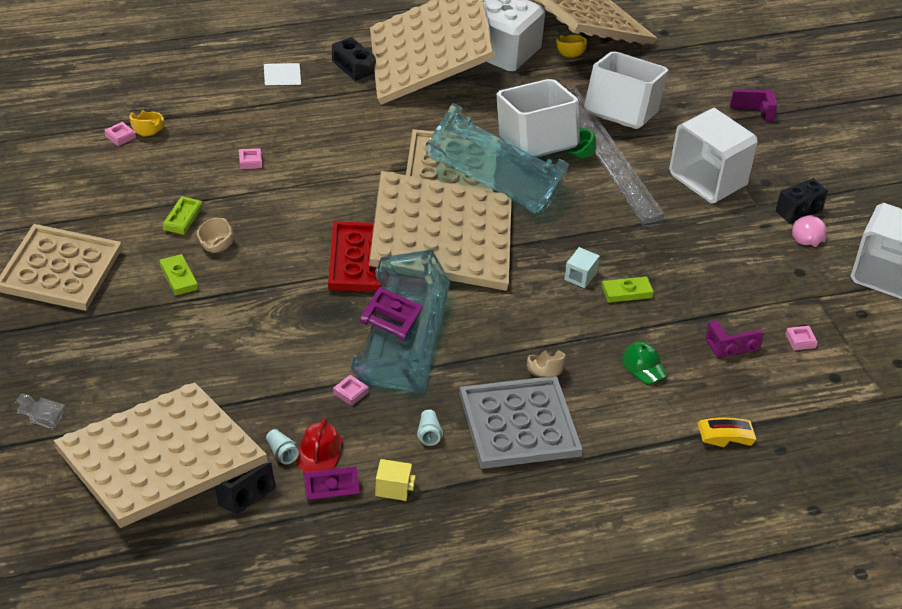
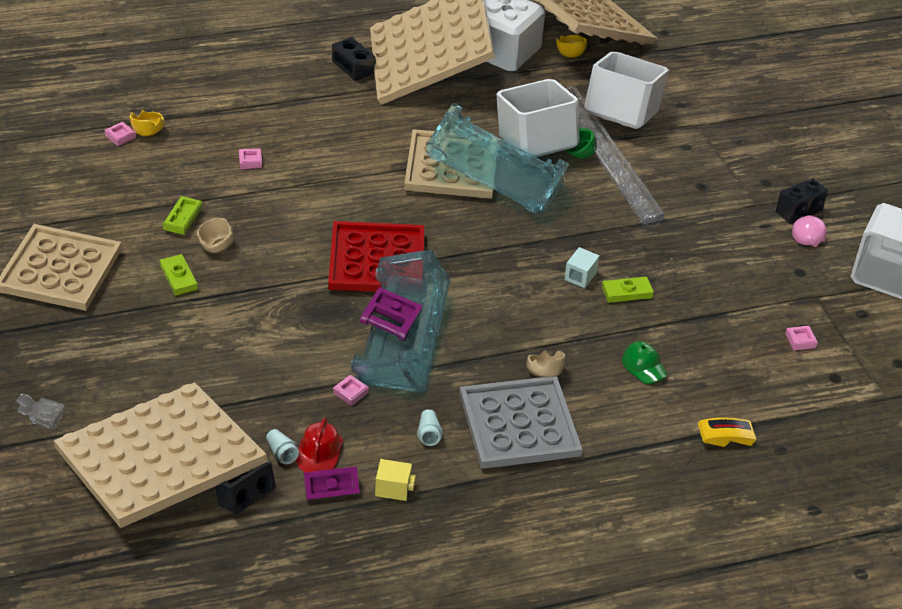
white sticker [264,63,301,85] -> none
tan plate [369,171,512,291] -> none
white plate [669,108,758,204] -> none
magenta bracket [705,320,764,358] -> none
magenta bracket [729,89,777,122] -> none

